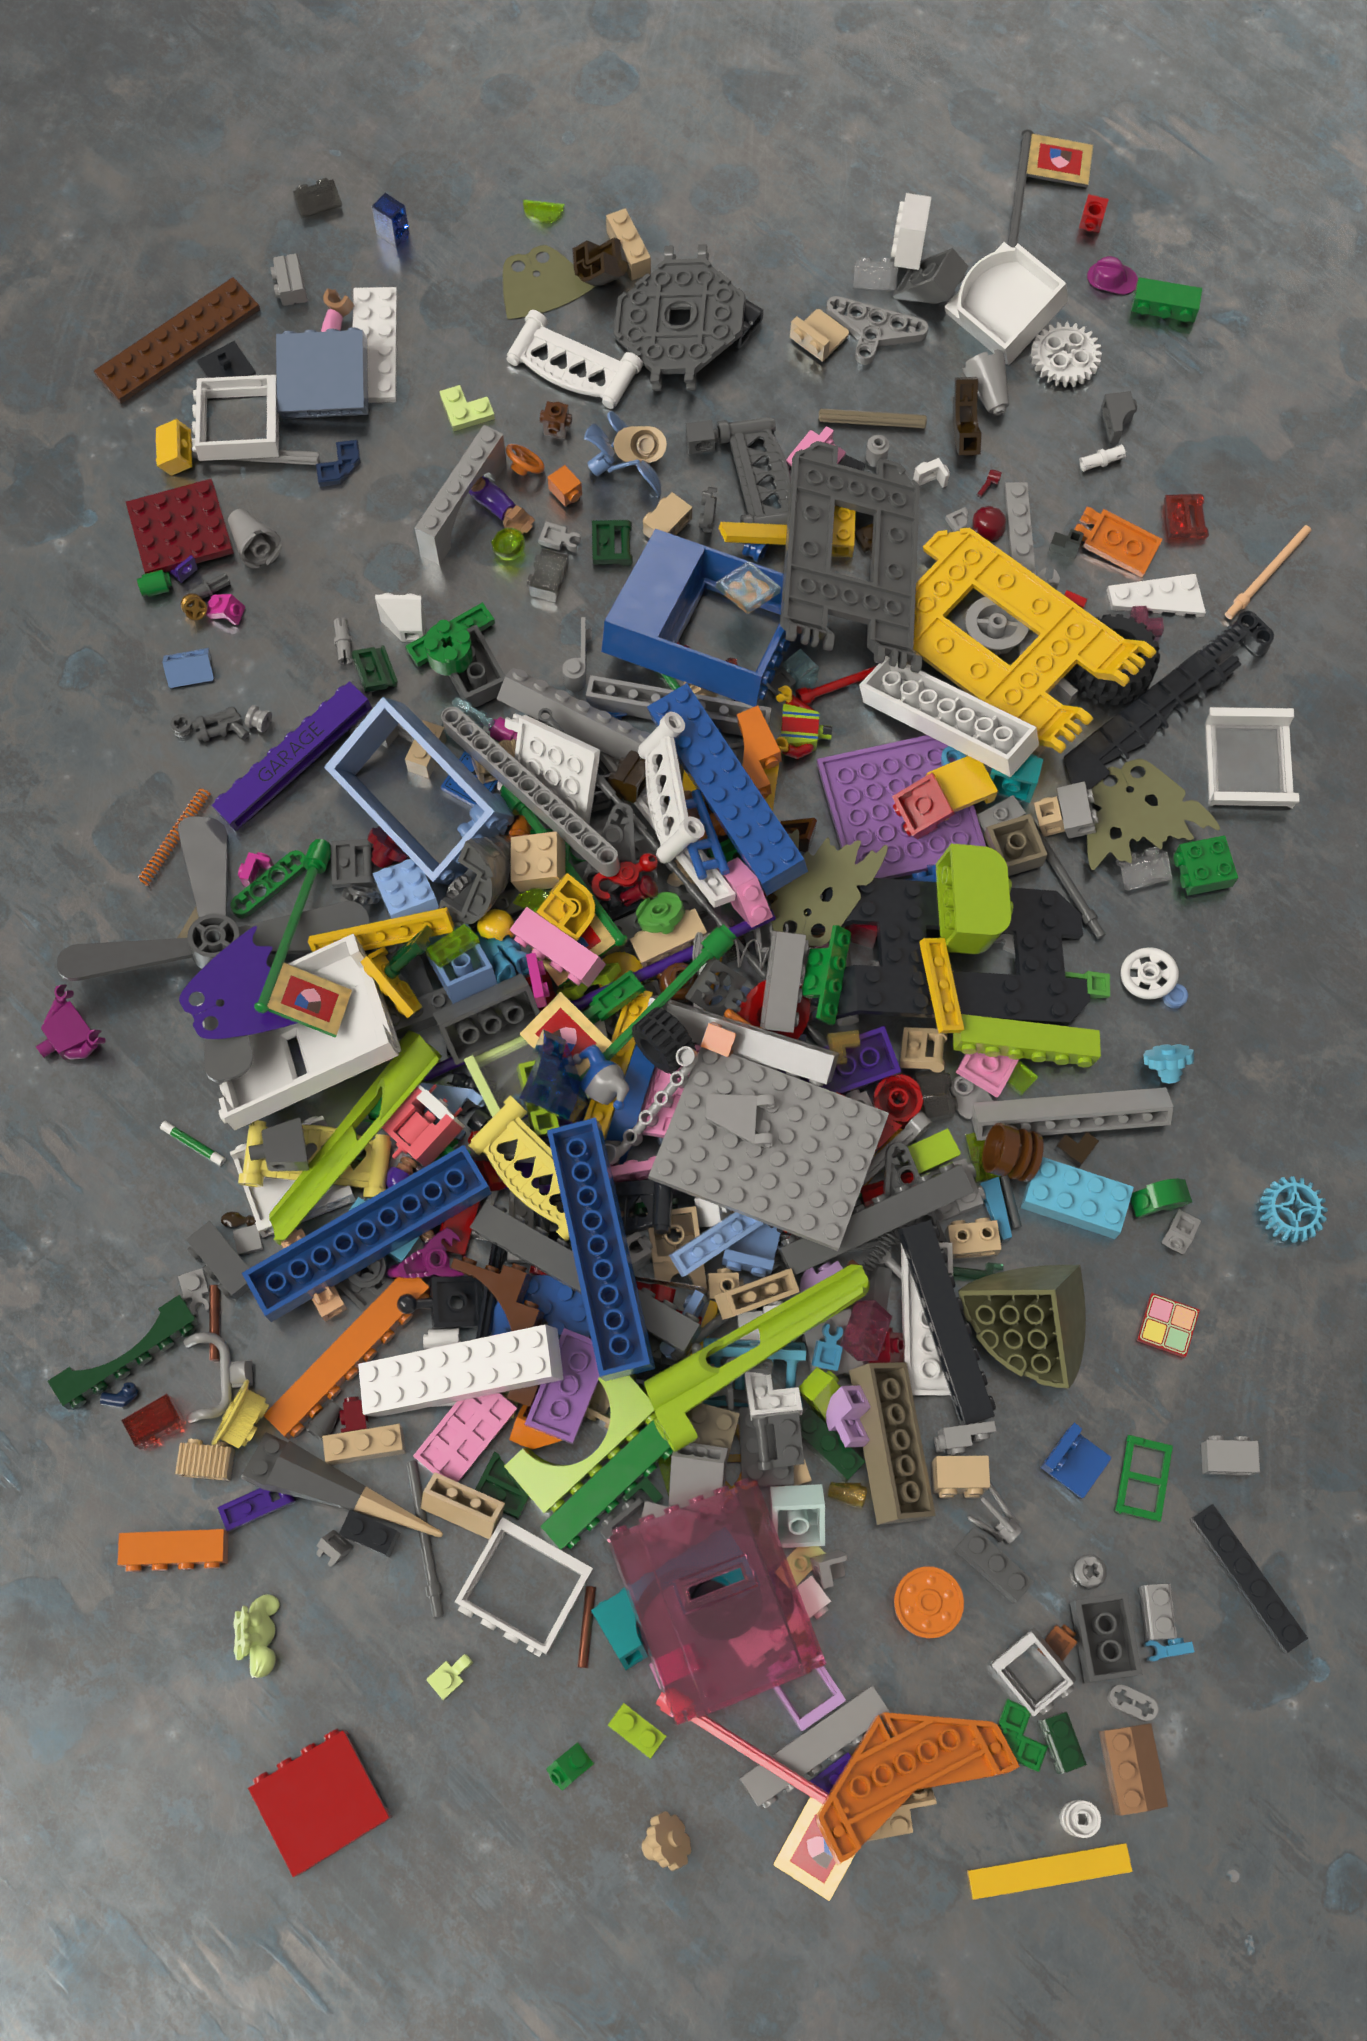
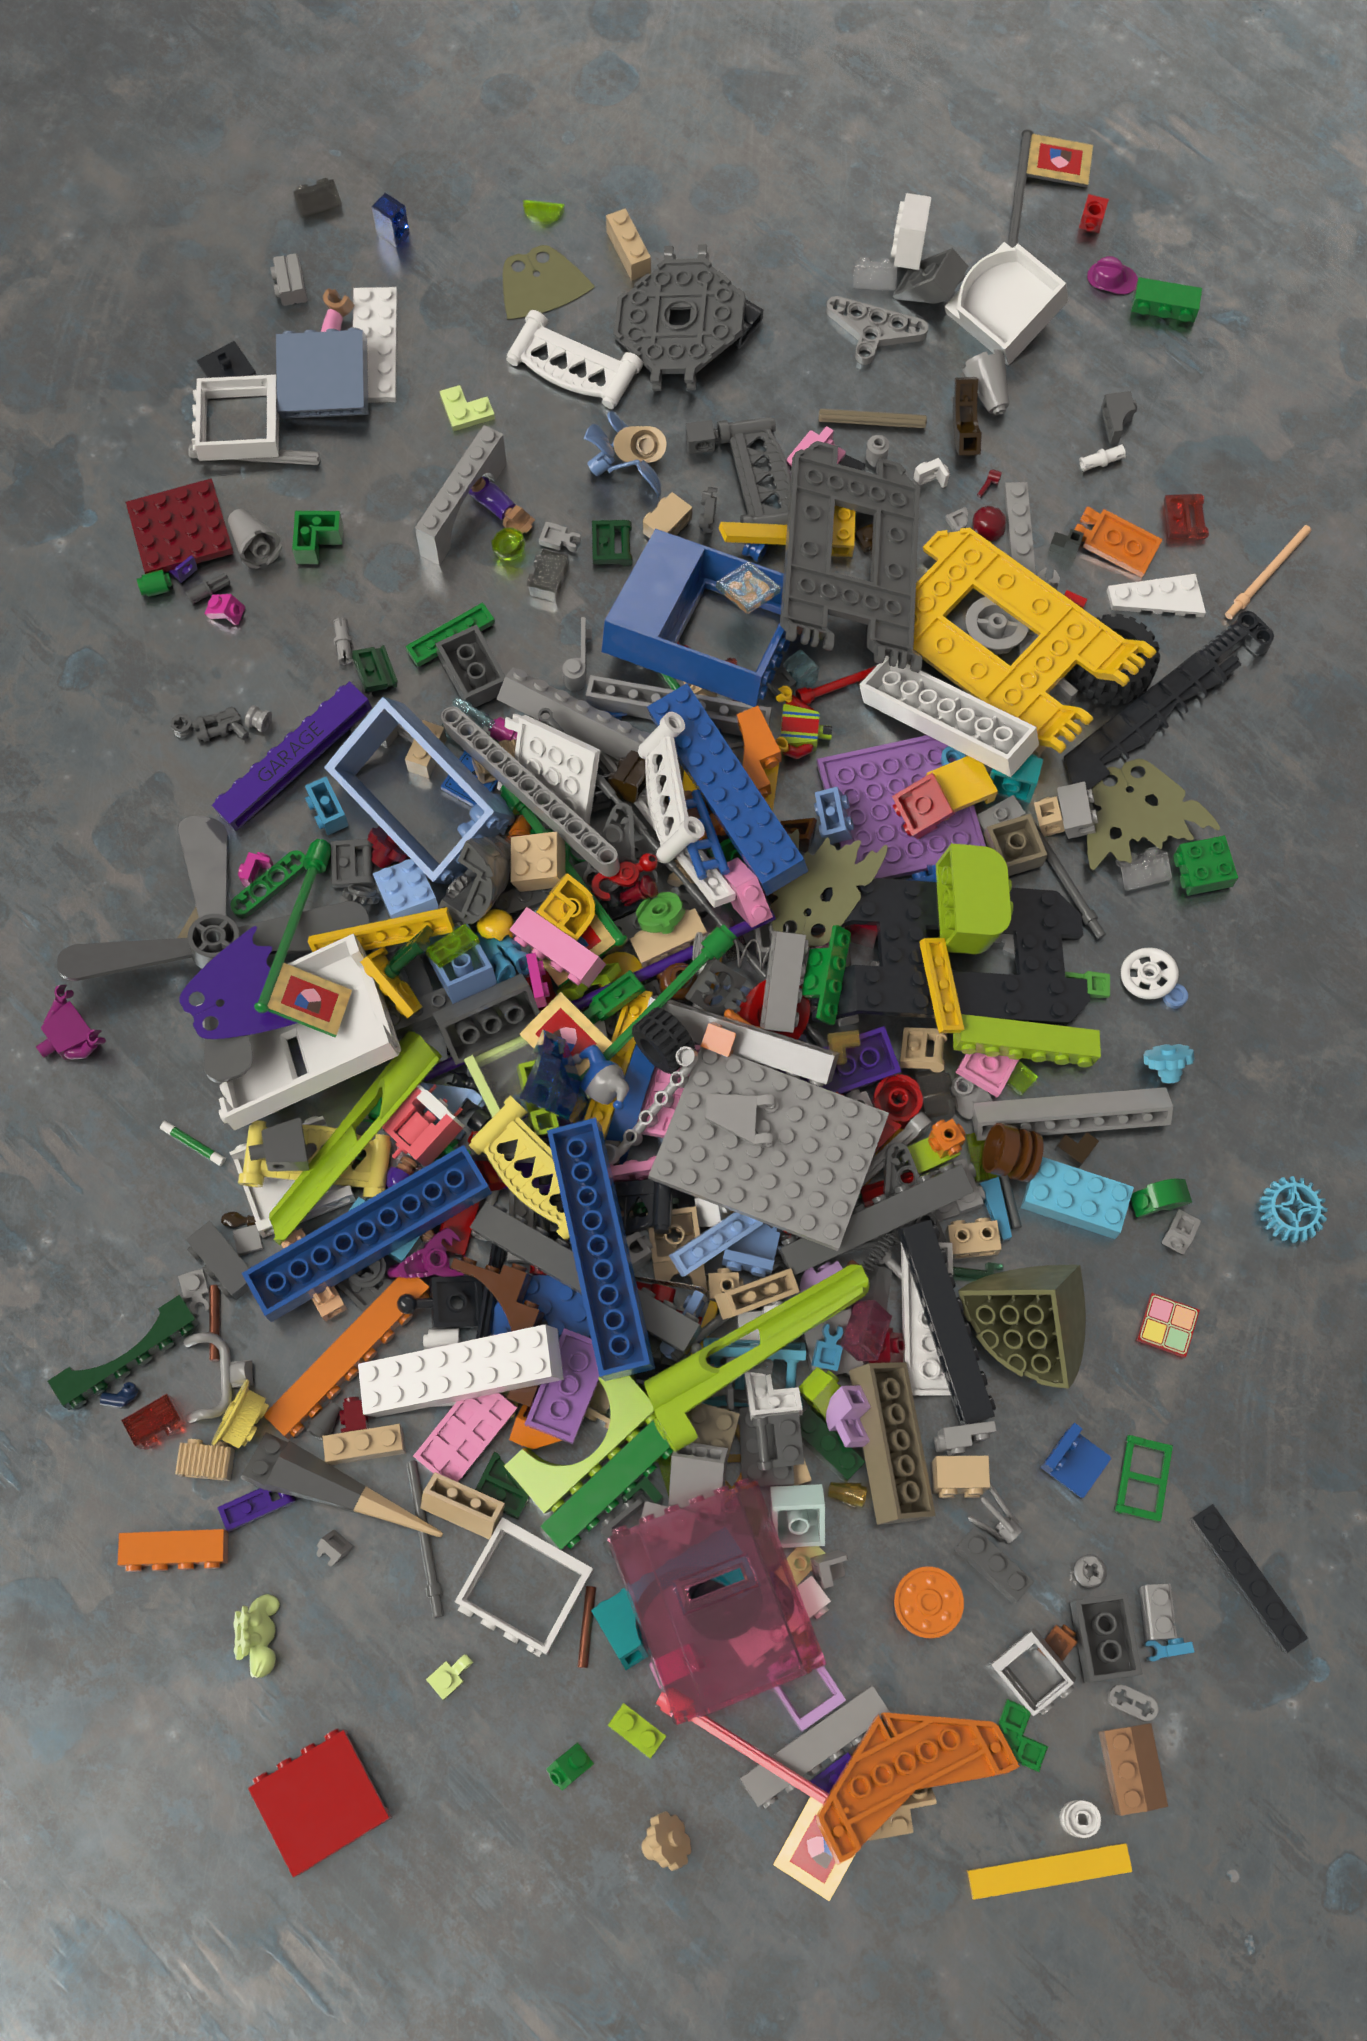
reddish brown plate [94,277,260,404] -> none
orange piece [139,789,211,886] -> none
yellow brick [156,419,192,476] -> none
medium blue panel [162,648,214,688] -> none
pearl gold wheel [181,593,207,620] -> none
dark blue tile [316,439,361,487] -> none
black brick [339,1510,401,1558] -> none
white slope [375,593,426,642] -> none
green brick [424,620,473,676] -> none
orange piece [505,444,545,476] -> none
clear neon green tile [513,888,549,915] -> none
reddish brown brick [540,401,572,438] -> none
orange brick [547,465,582,507] -> none
dark brown brick [572,237,628,286] -> none
tan bracket [790,309,849,362] -> none
white gear [1030,322,1102,387] -> none
dark green brick [1038,1712,1087,1774] -> none
clear pink piece [1130,606,1164,637] -> none
light grey brick [1201,1436,1260,1476] -> none
piece [1205,707,1299,809] -> none
none -> green brick [292,511,344,564]
none -> dark azure brick [305,776,349,835]
none -> medium blue brick [814,787,854,844]
none -> orange brick [928,1118,966,1158]

